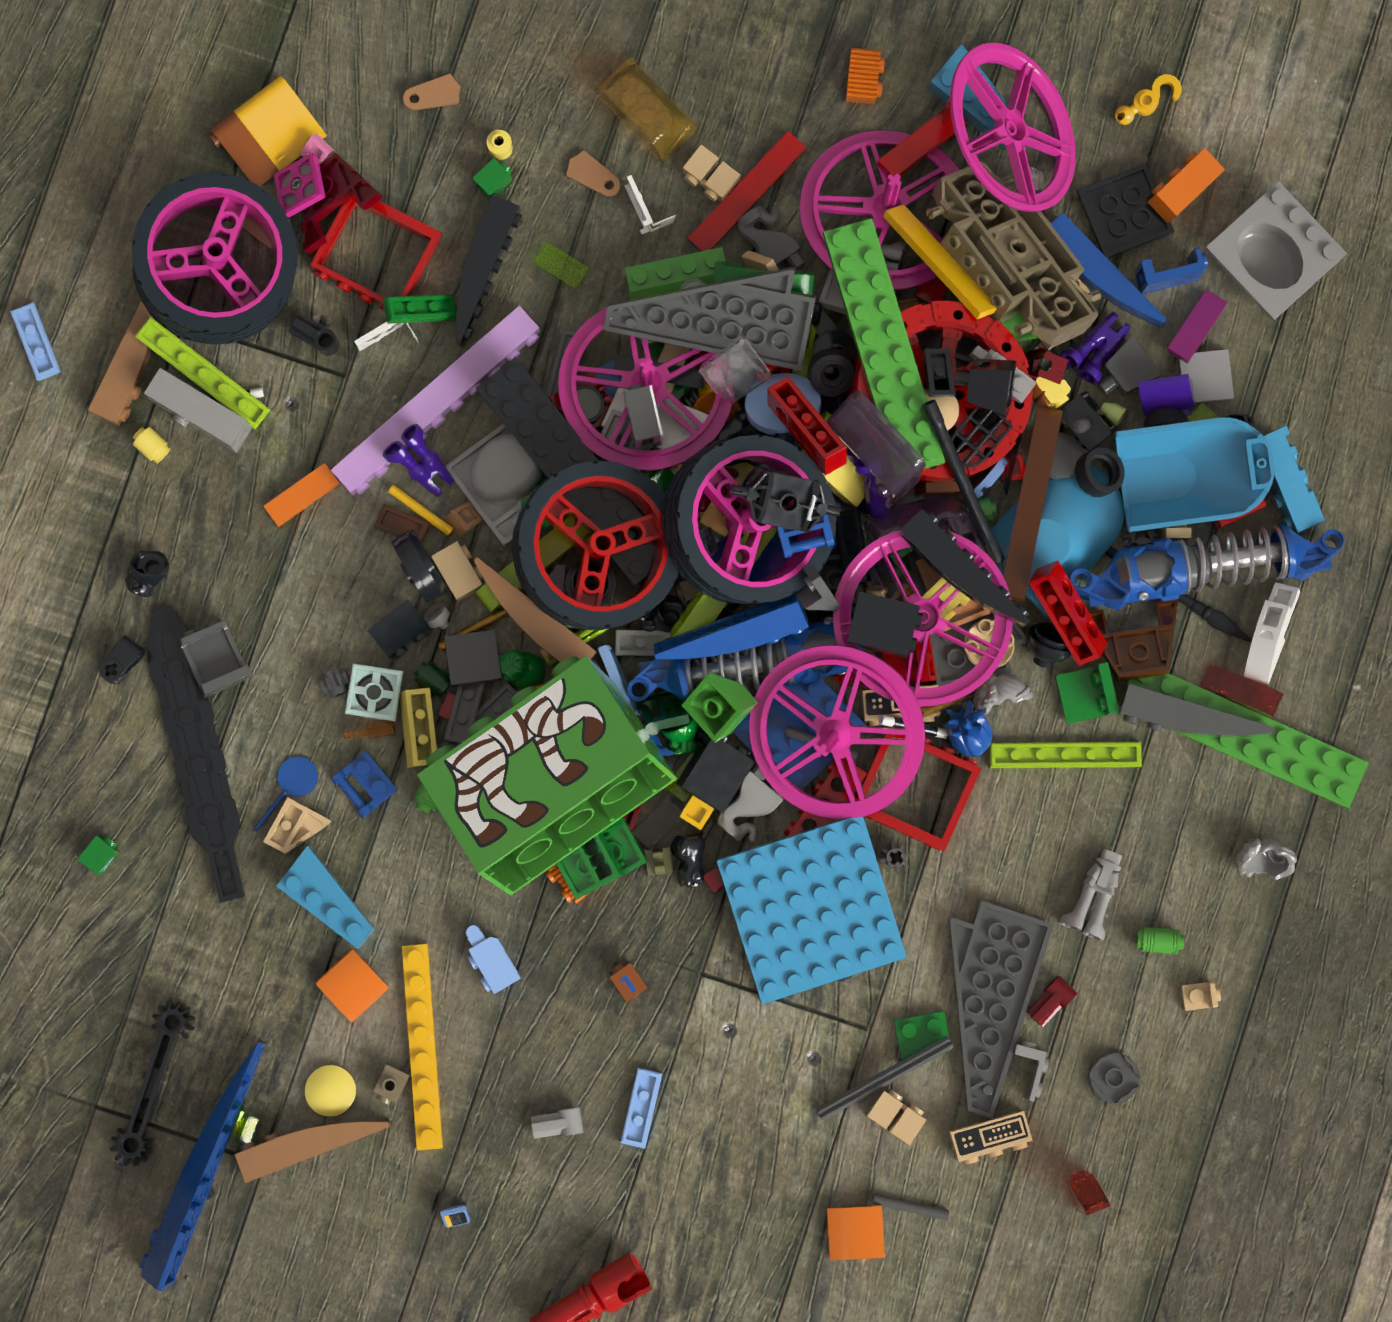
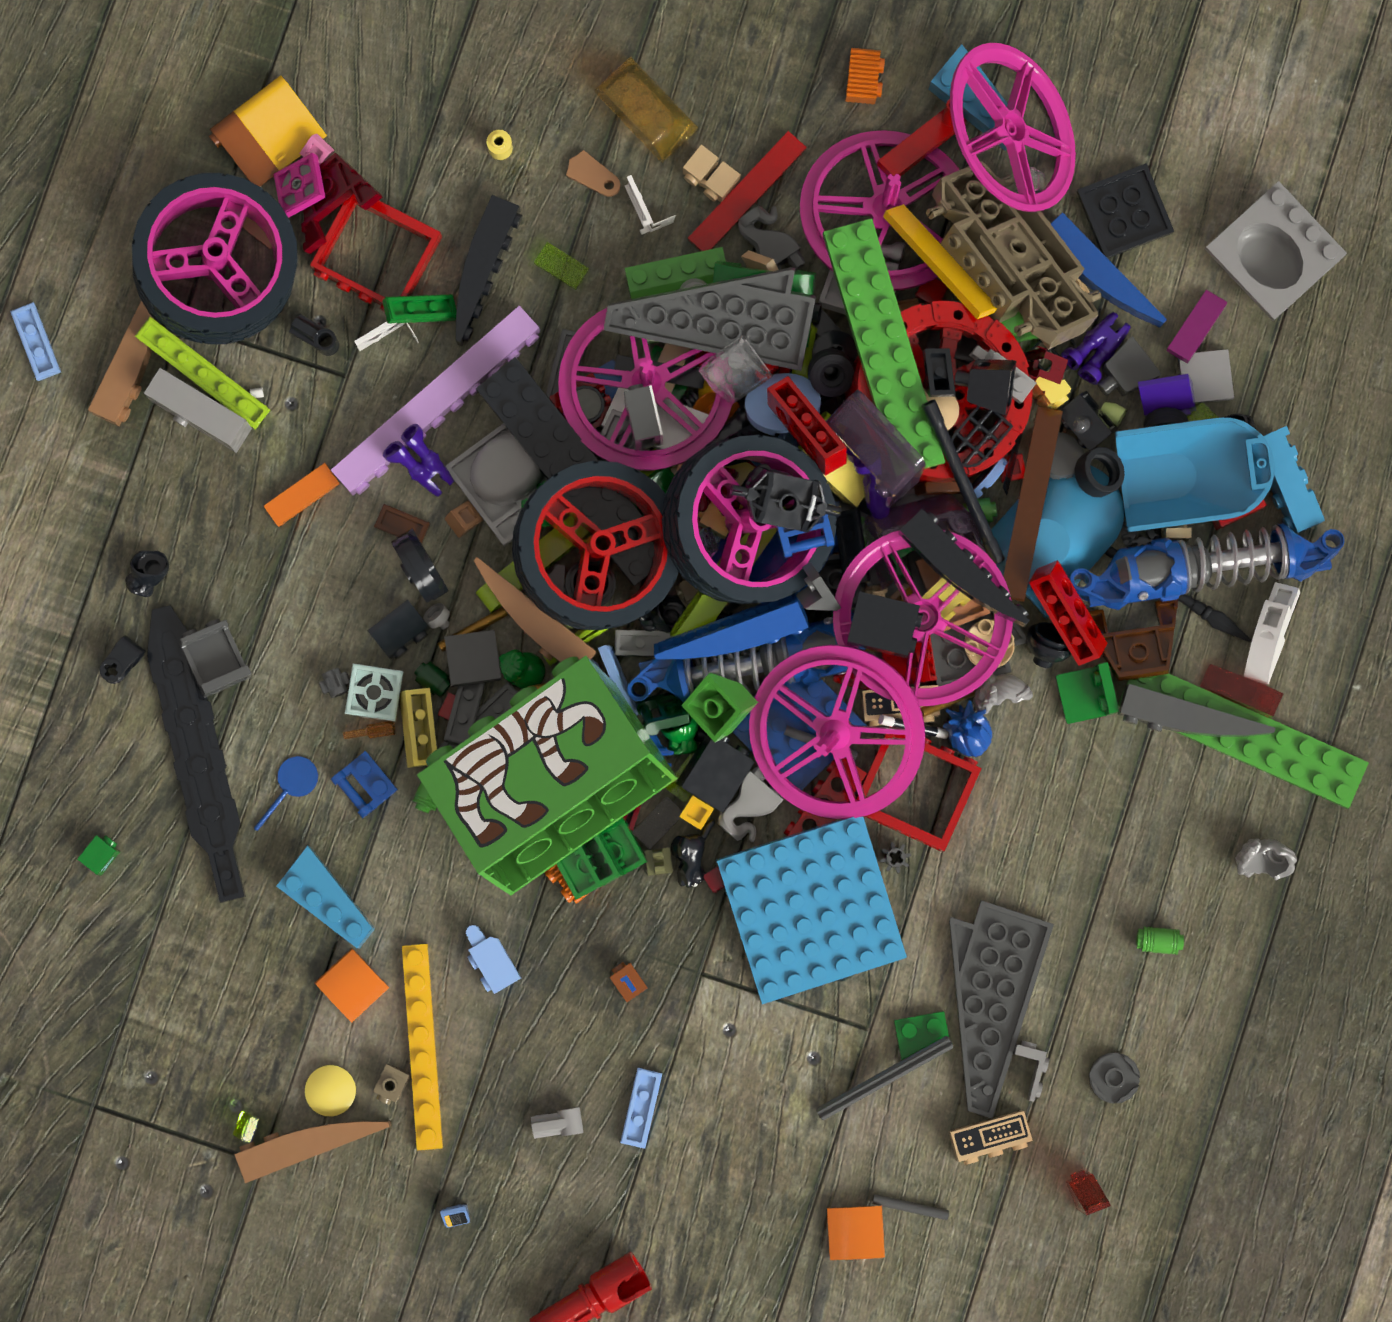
black arm [110,1001,196,1167] -> none
light yellow brick [133,427,171,464] -> none
blue wedge [139,1041,266,1292] -> none
tan wing [263,797,331,854] -> none
yellow bar [388,485,454,537] -> none
medium nougat piece [403,74,461,110] -> none
tan brick [431,541,484,602] -> none
green brick [472,158,512,200] -> none
tan piece [866,1089,926,1146] -> none
lime tile [989,742,1142,768] -> none
dark red piece [1026,975,1078,1027] -> none
light grey piece [1059,849,1122,941] -> none
yellow piece [1115,74,1182,125] -> none
blue panel [1134,247,1208,295] -> none
orange brick [1148,148,1225,224] -> none
tan bracket [1180,982,1221,1011] -> none

